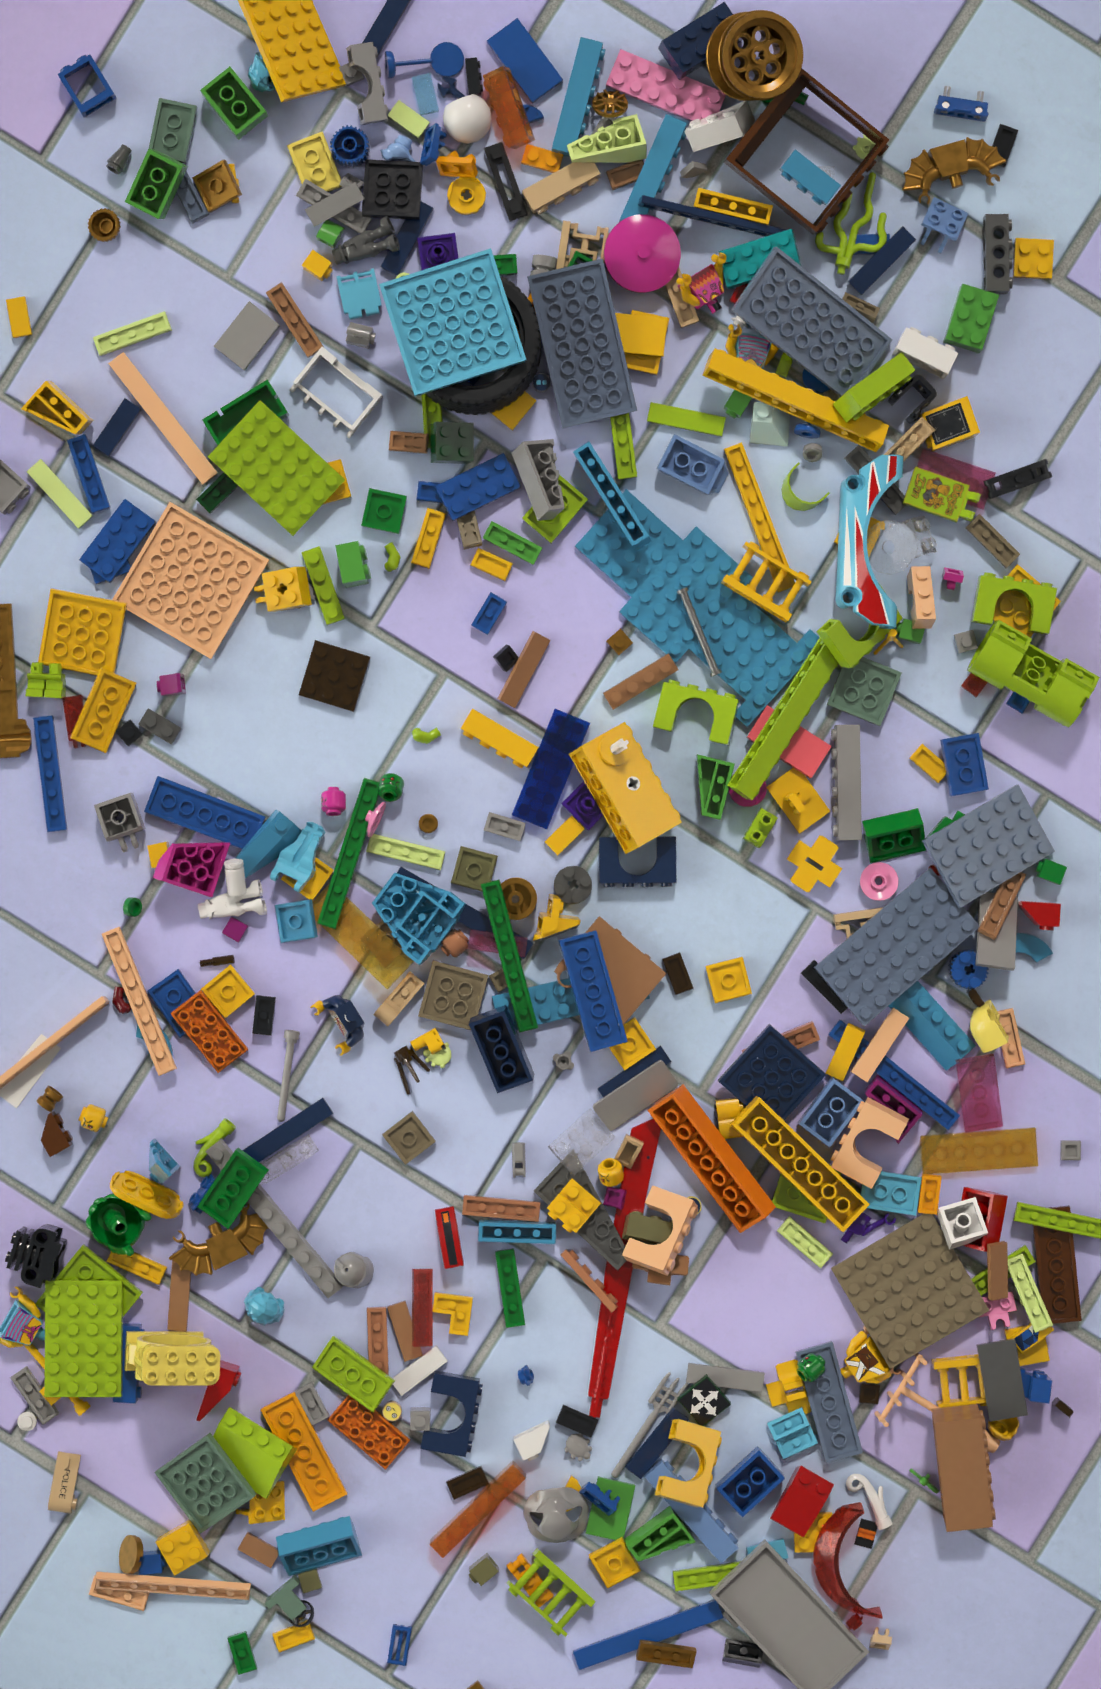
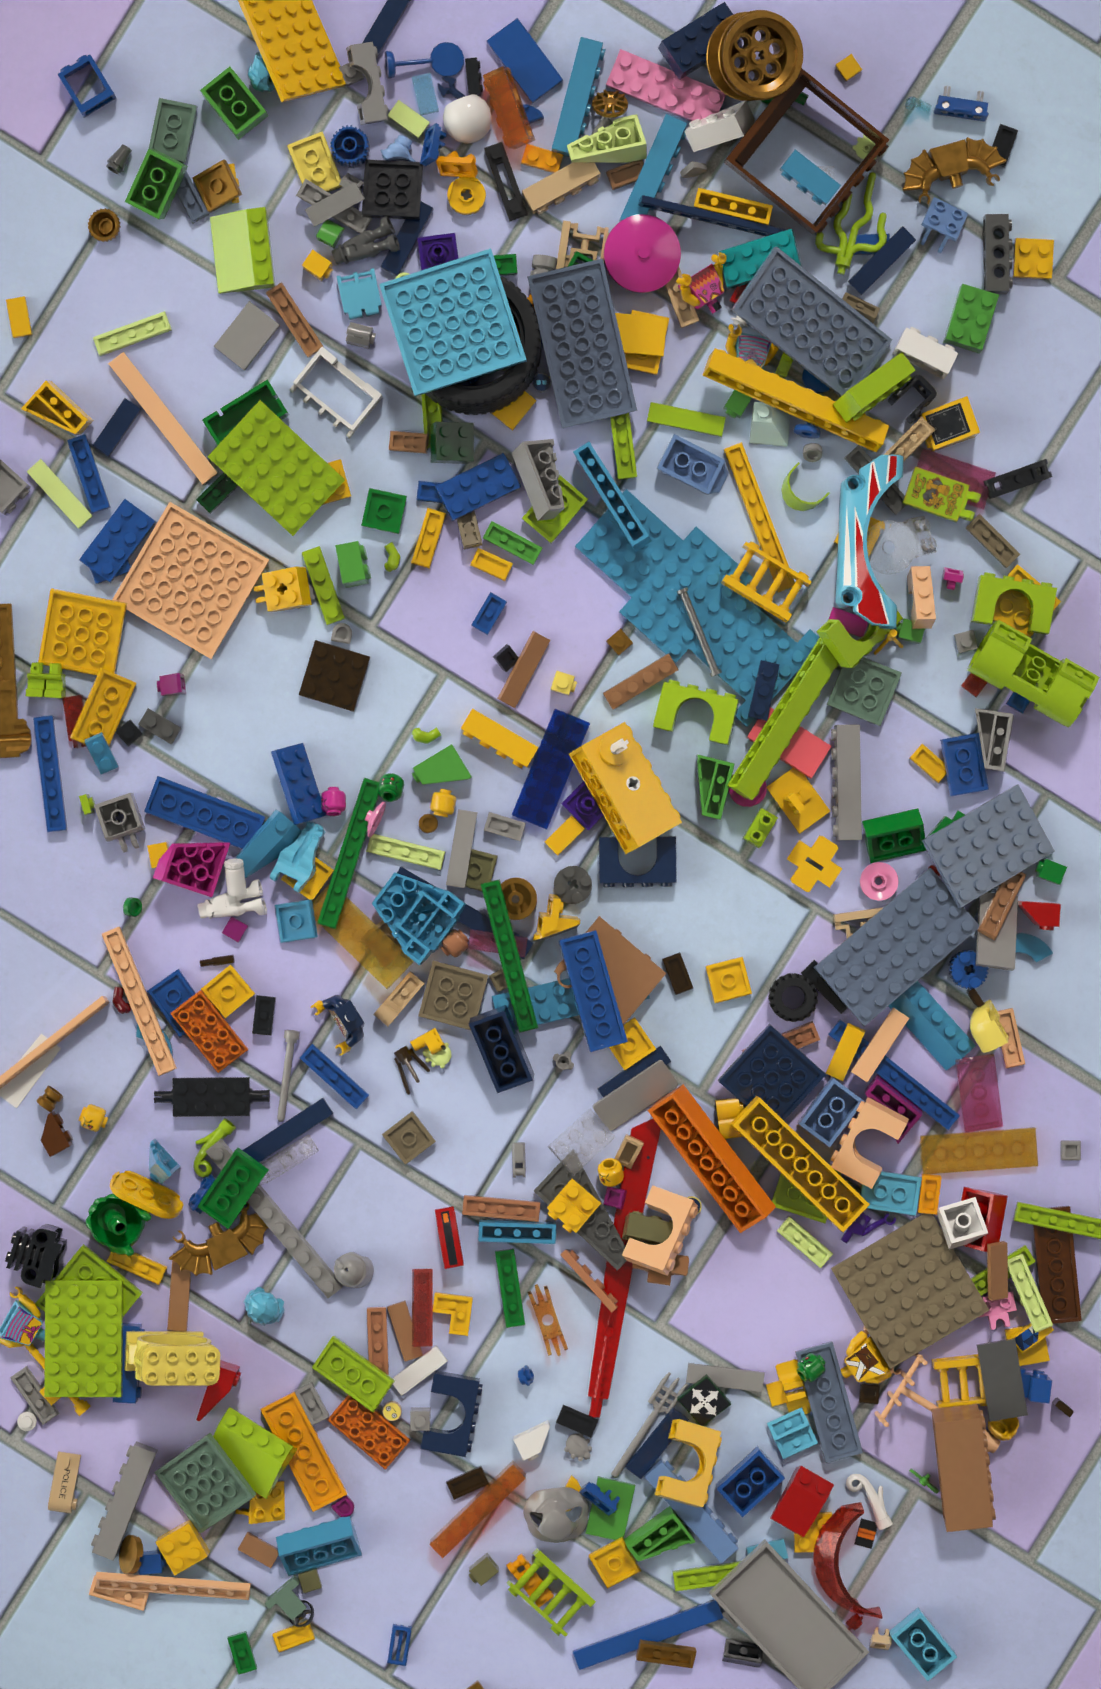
none -> lime plate [79,794,95,815]
none -> dark azure plate [85,732,118,774]
none -> light grey brick [91,1441,157,1561]
none -> black plate [154,1077,270,1117]
none -> lime slope [210,207,275,294]
none -> blue plate [271,743,327,825]
none -> blue plate [300,1044,369,1109]
none -> light grey tile [331,623,352,644]
none -> magenta tile [331,1495,354,1517]
none -> bright green slope [411,744,472,785]
none -> yellow head [430,789,456,818]
none -> light grey tile [446,809,478,888]
none -> clear orange piece [527,1284,568,1356]
none -> light yellow brick [551,671,577,696]
none -> dark blue plate [748,660,780,721]
none -> black tyre [768,973,818,1022]
none -> dark pink tile [828,607,868,638]
none -> yellow tile [835,54,862,81]
none -> medium azure brick [889,1607,957,1681]
none -> clear light blue arm [905,96,932,114]
none -> light grey wedge [975,708,1014,772]

